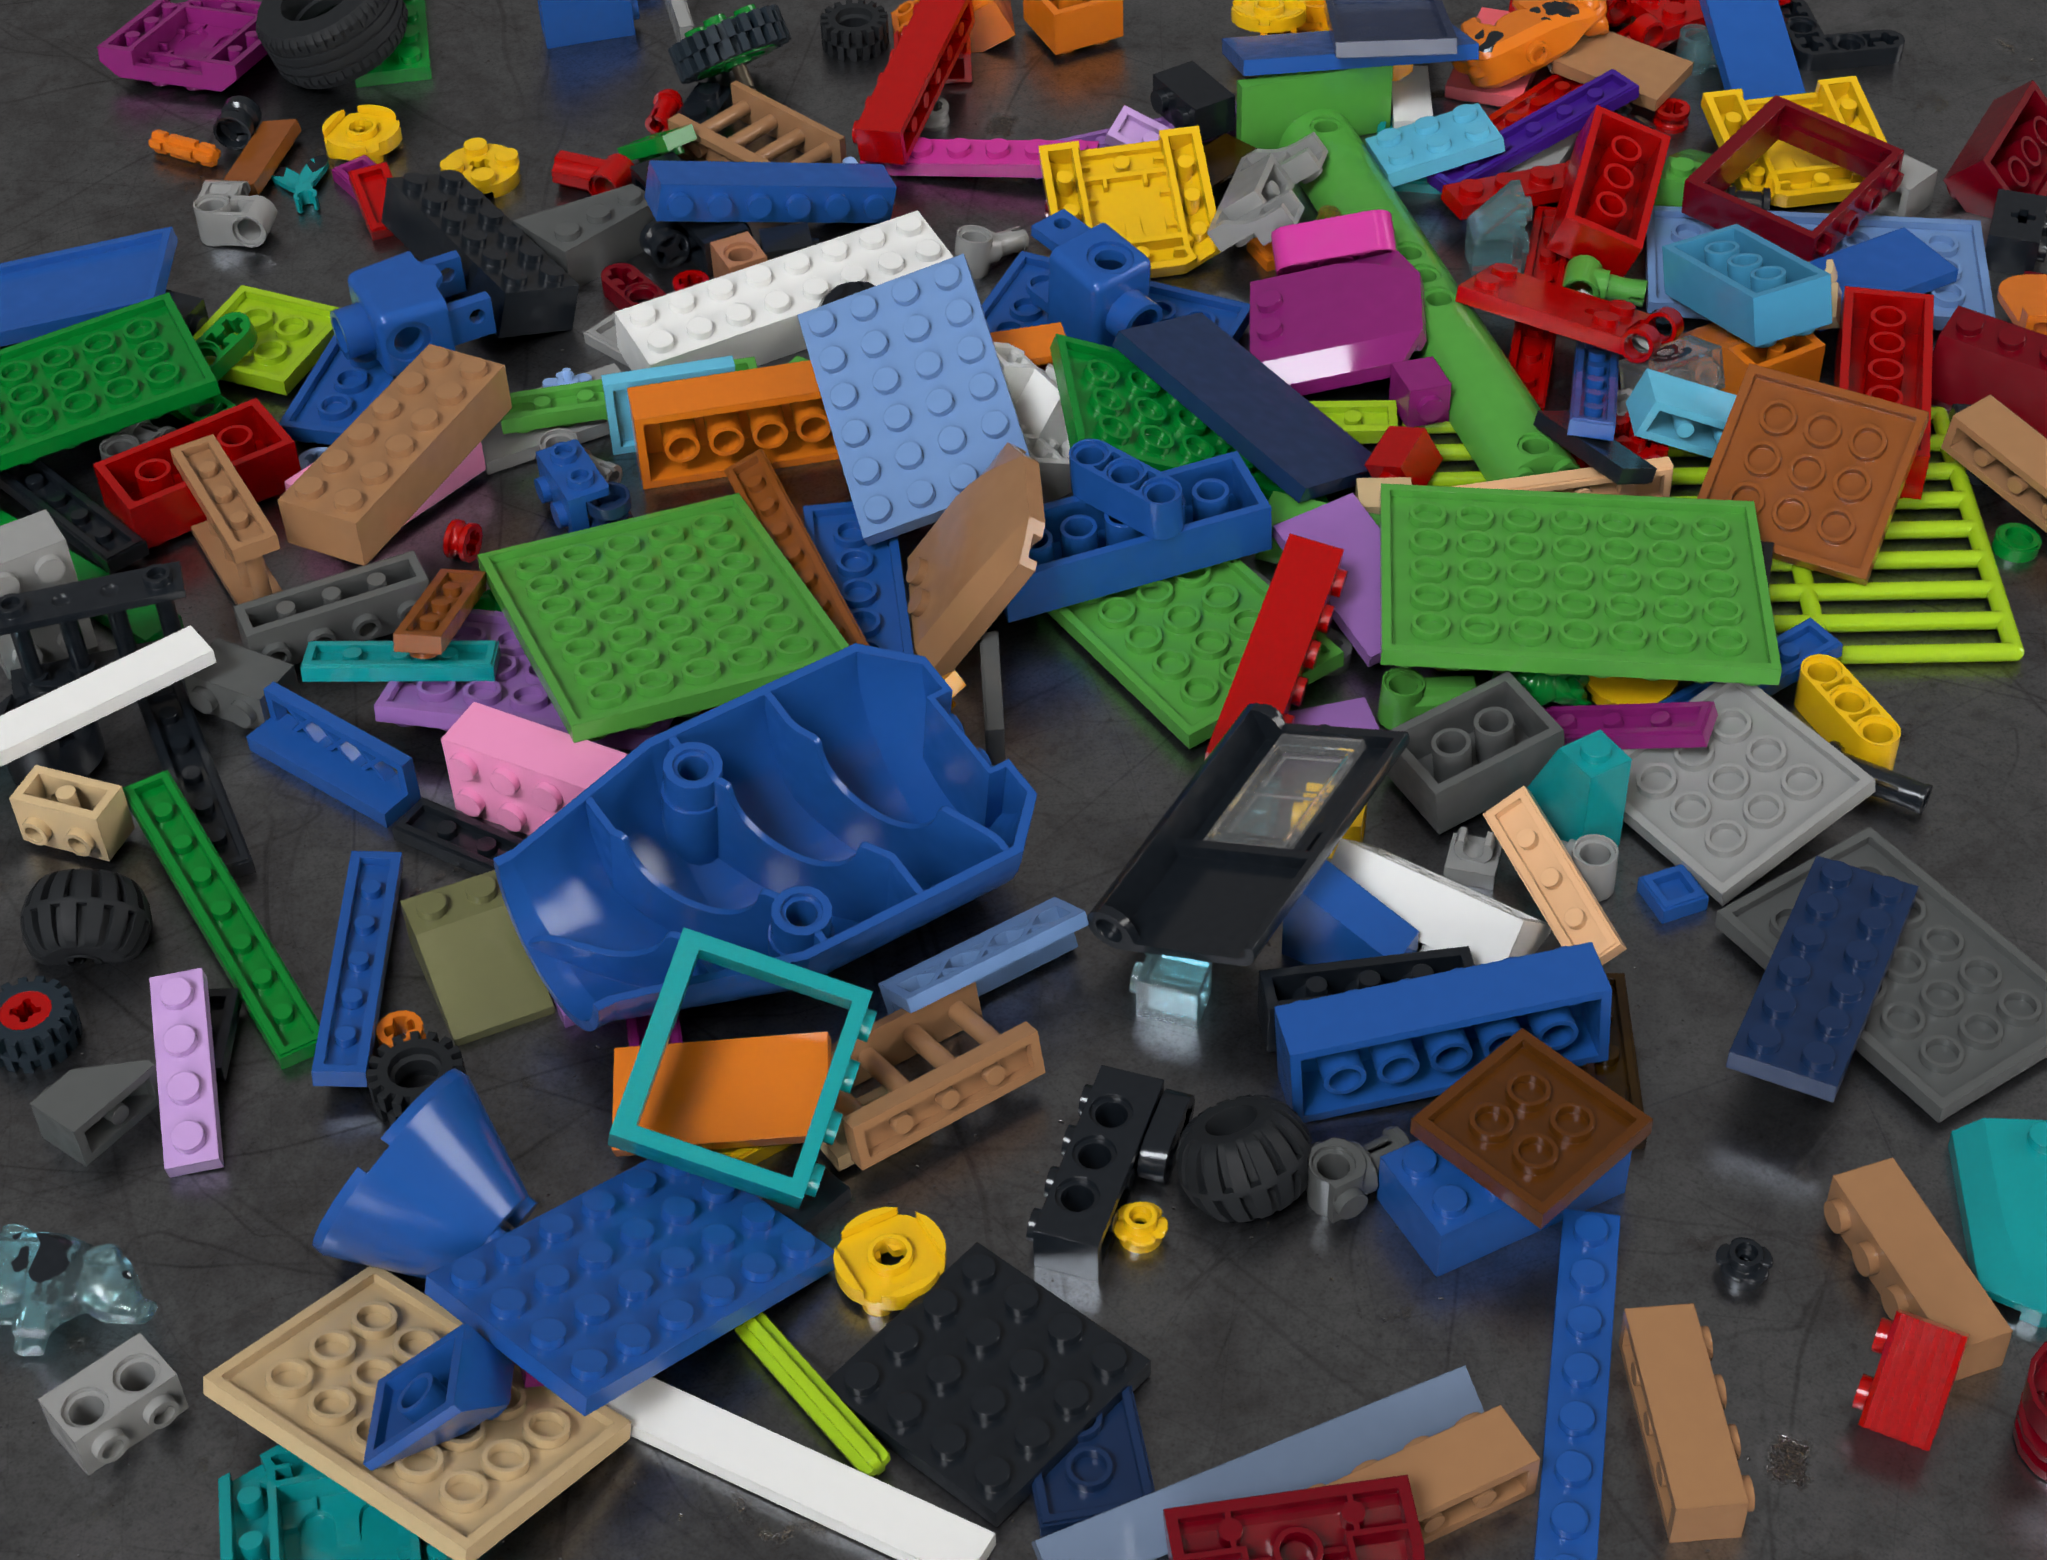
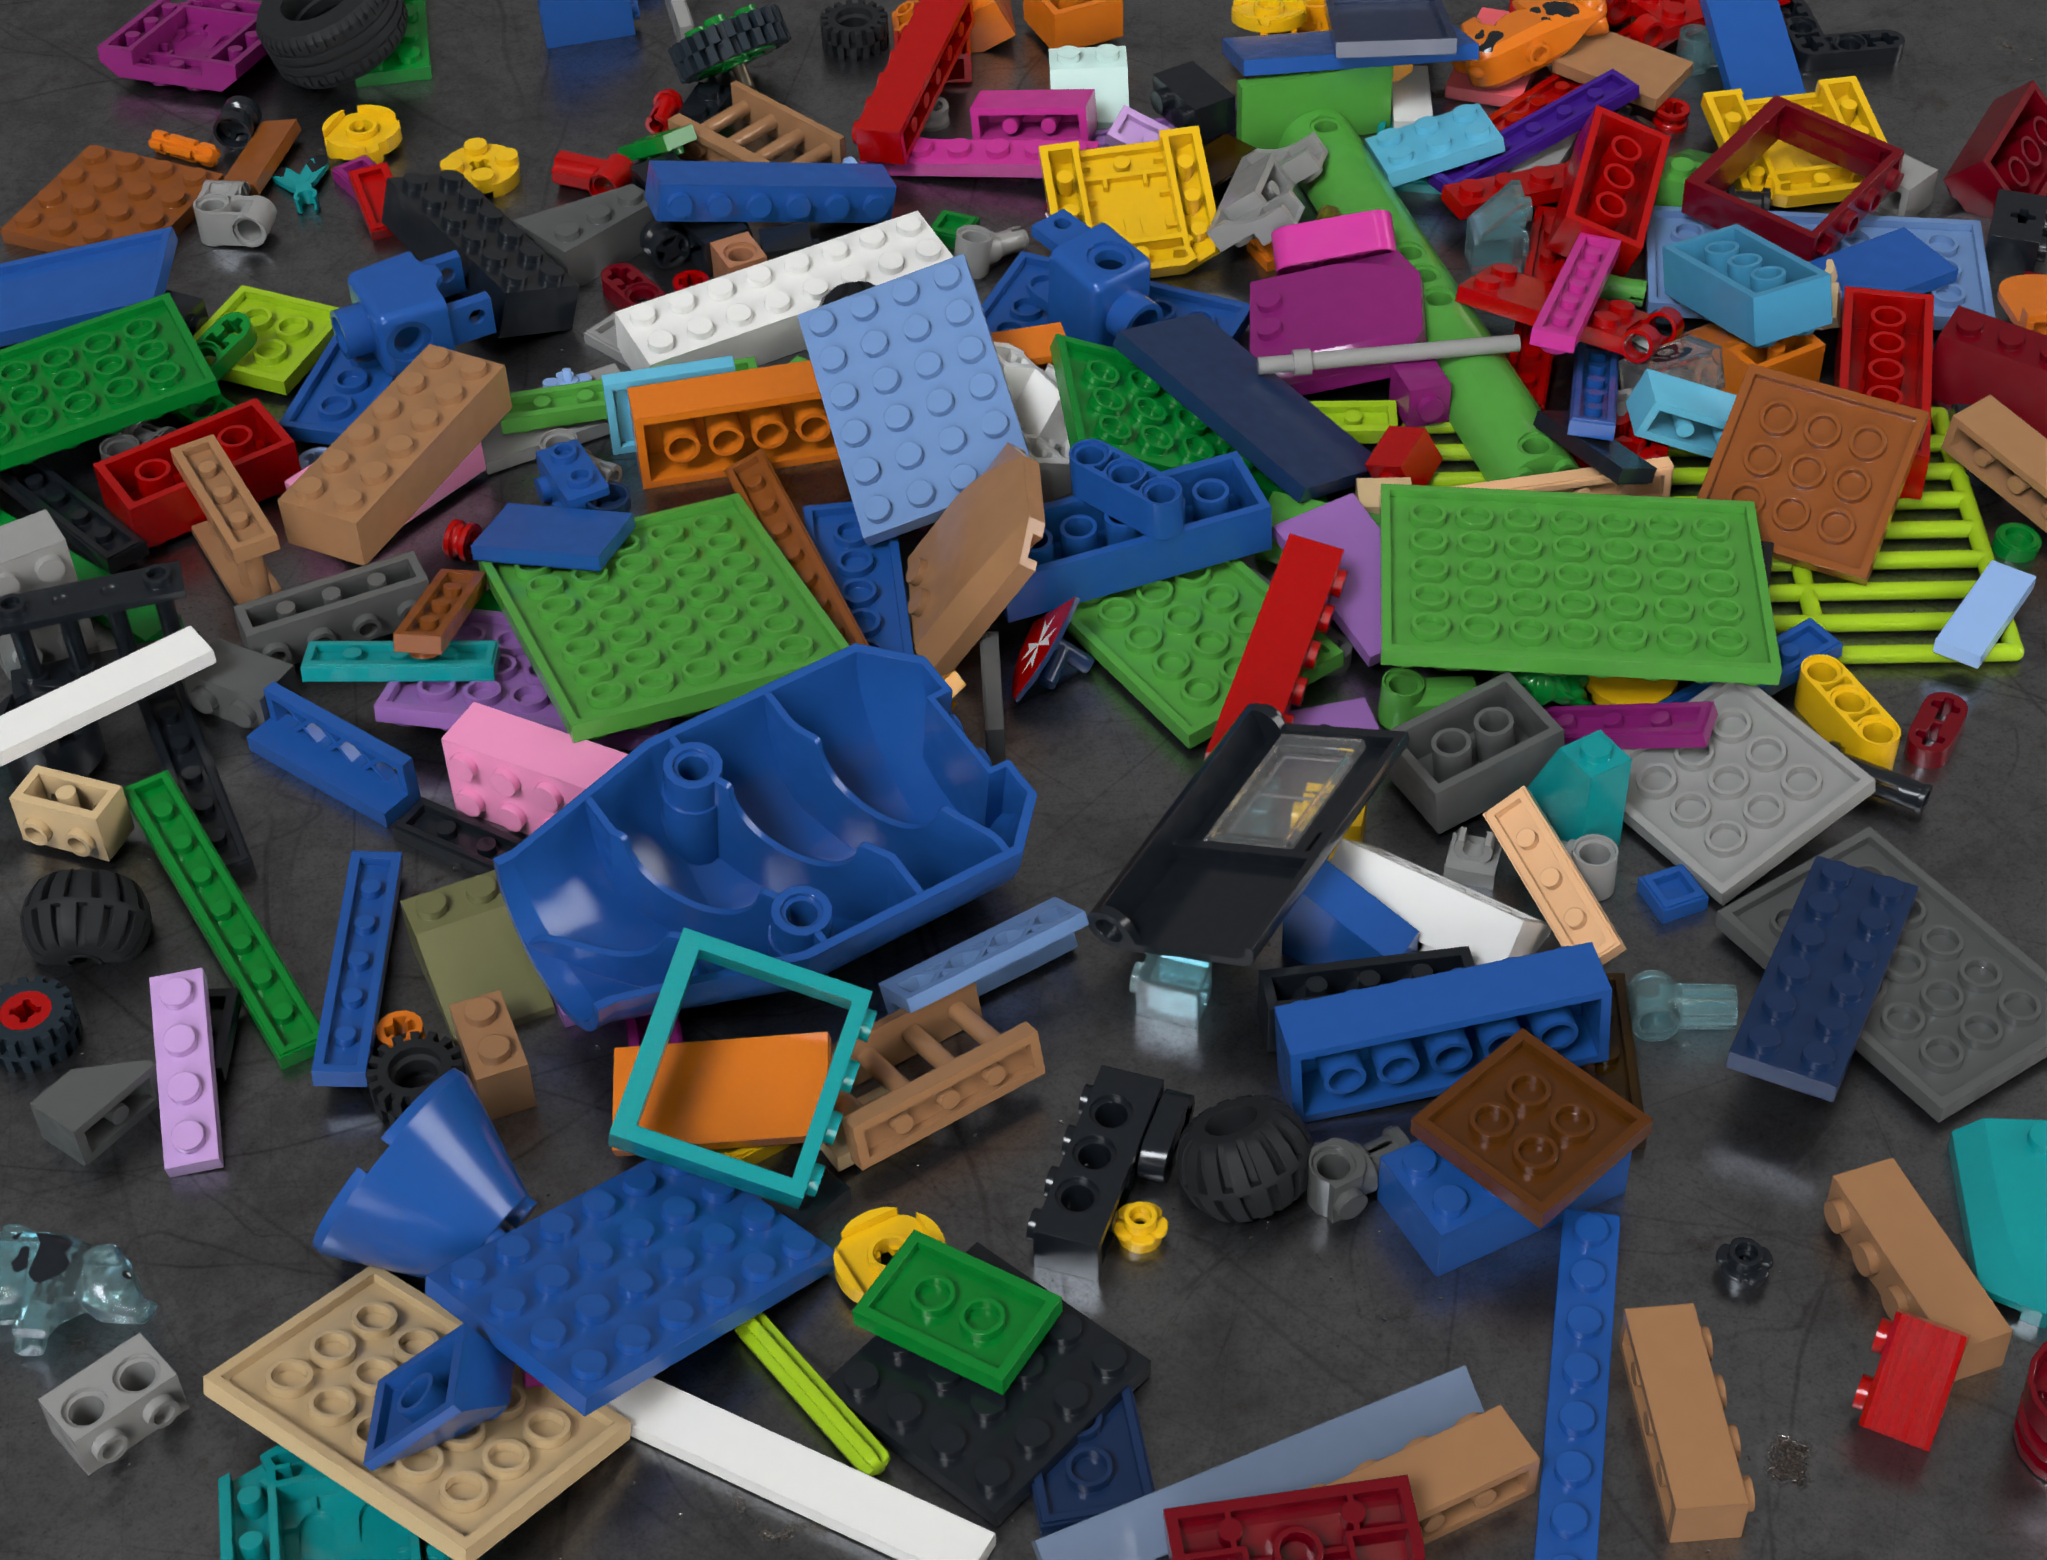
none -> dark orange plate [0,144,224,253]
none -> medium nougat brick [448,990,537,1120]
none -> blue tile [471,503,635,572]
none -> green plate [852,1230,1063,1395]
none -> green tile [930,210,980,249]
none -> dark pink brick [970,89,1098,141]
none -> shield [1012,596,1094,702]
none -> light aqua slope [1049,44,1129,130]
none -> light grey bar [1257,334,1521,376]
none -> dark pink plate [1529,232,1622,354]
none -> clear light blue piece [1627,970,1738,1042]
none -> dark red beam [1904,692,1968,770]
none -> light blue tile [1933,560,2037,669]

